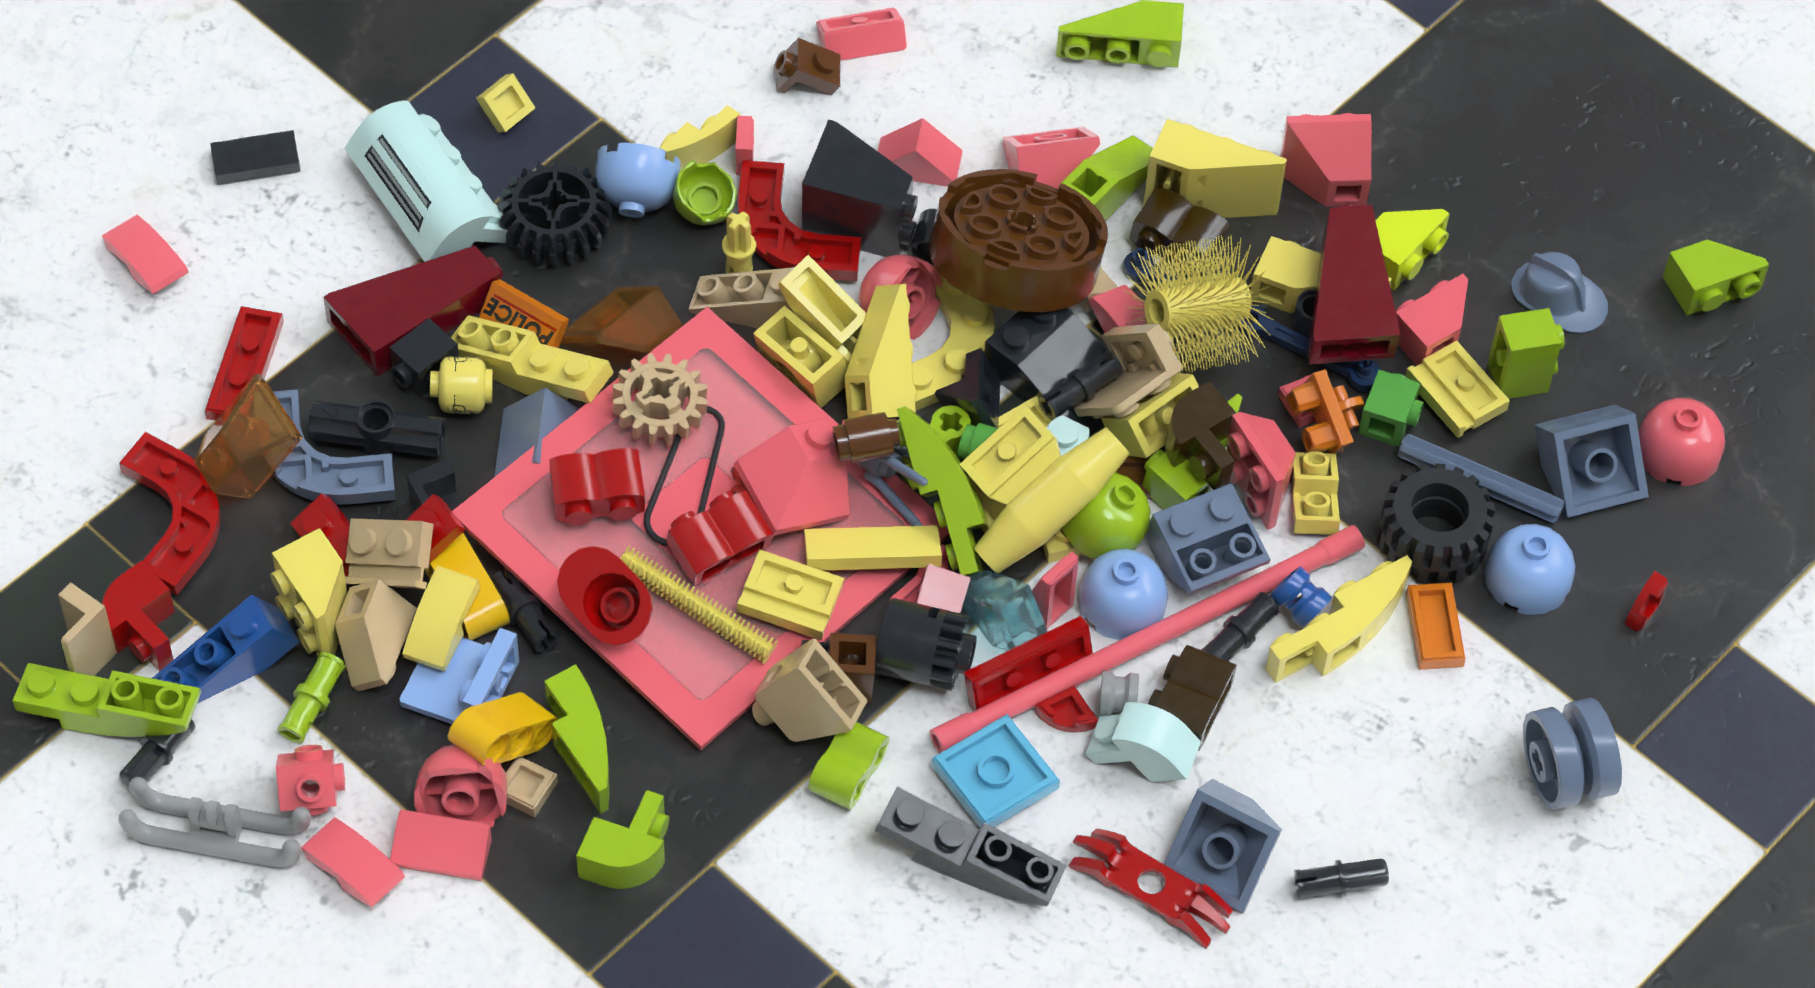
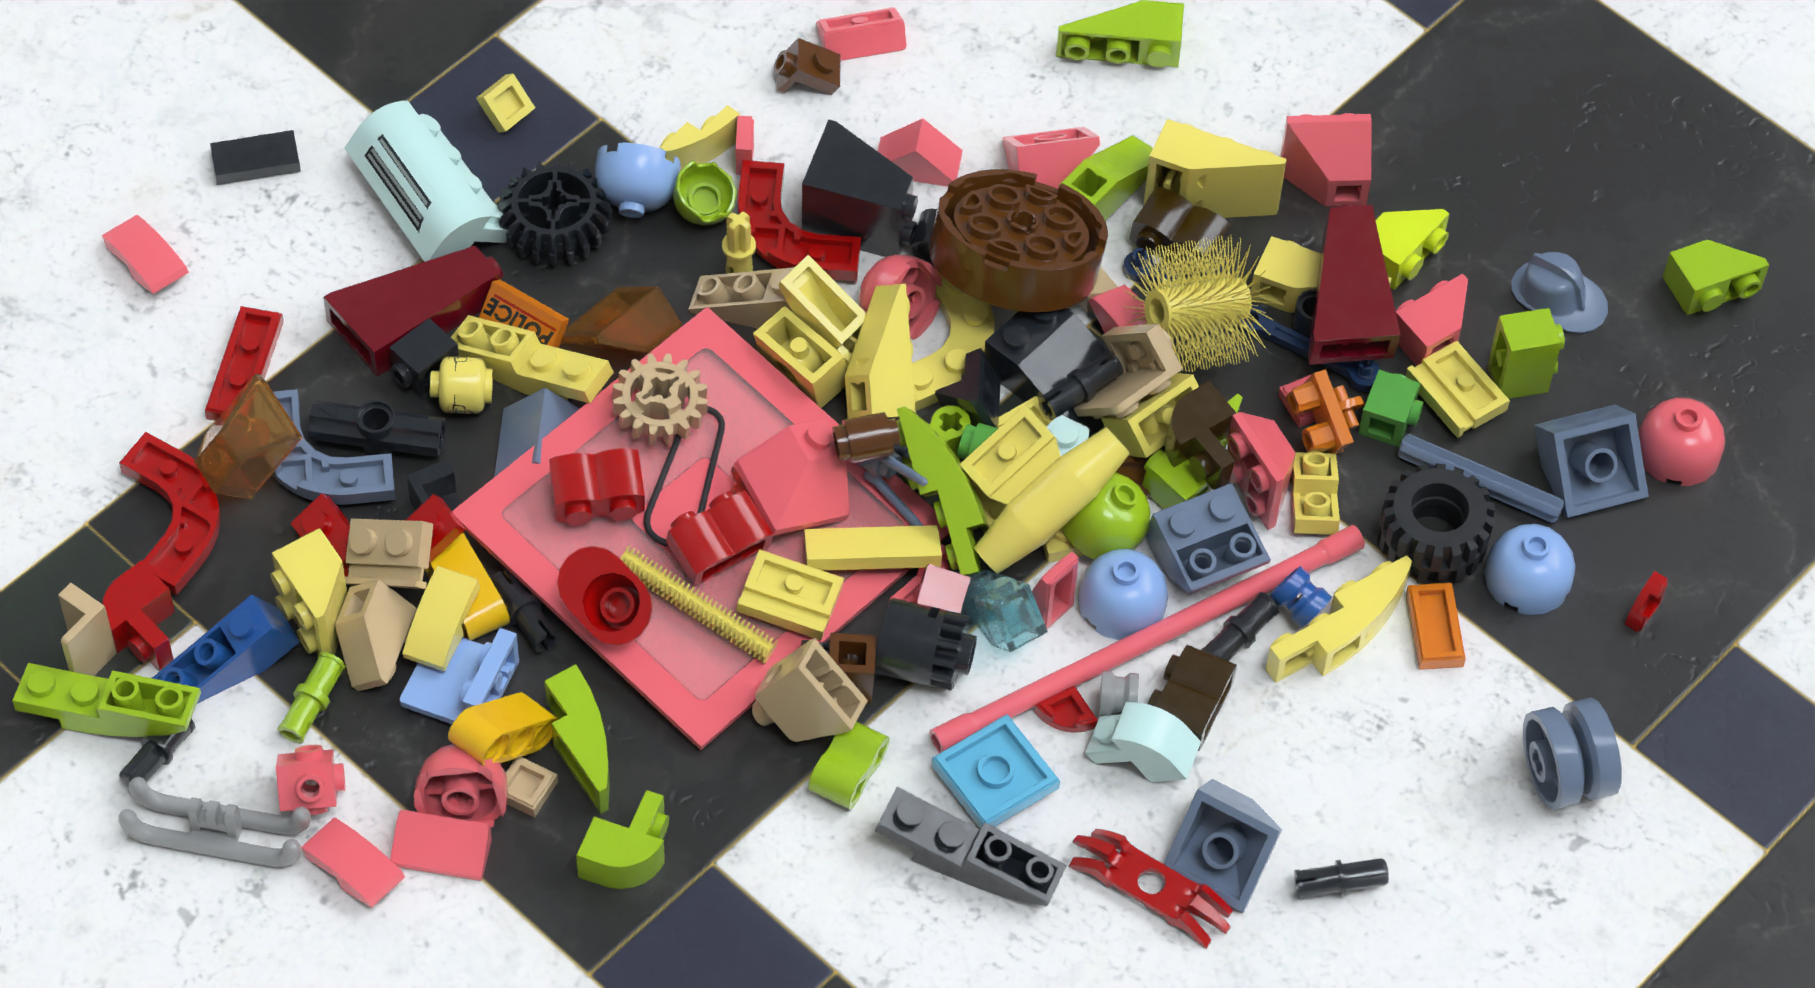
red tile [963,616,1093,711] -> none

